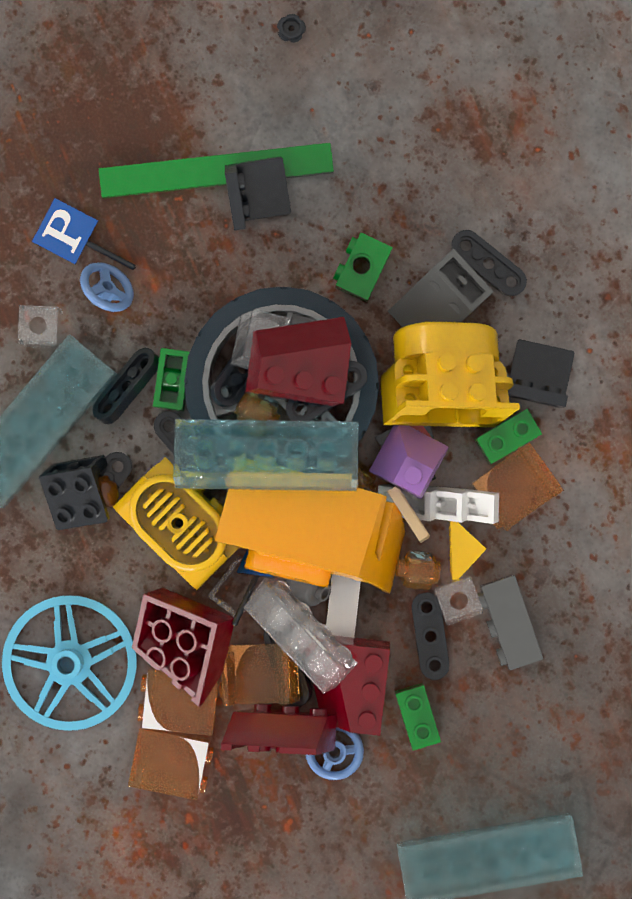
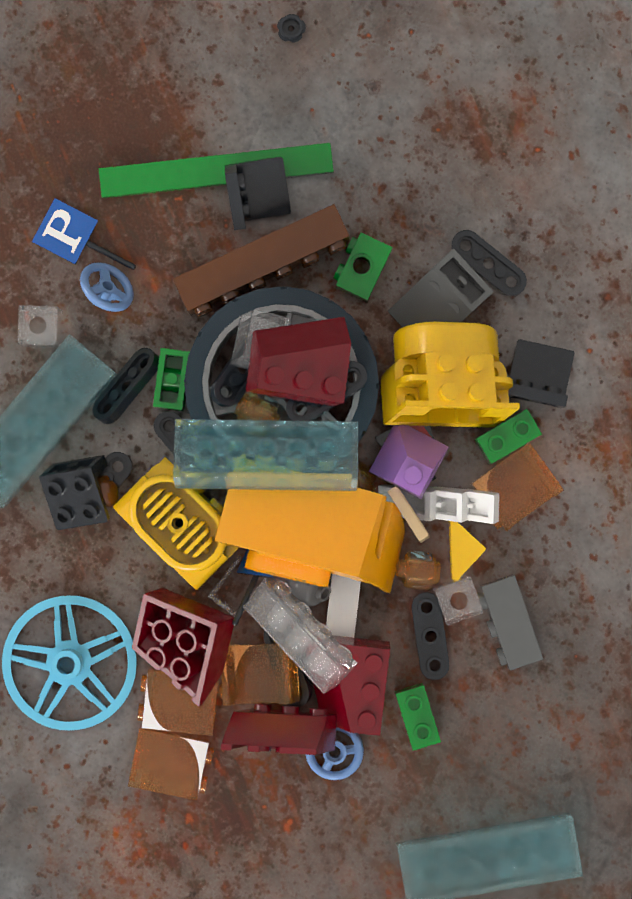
none -> reddish brown brick [173,204,349,317]

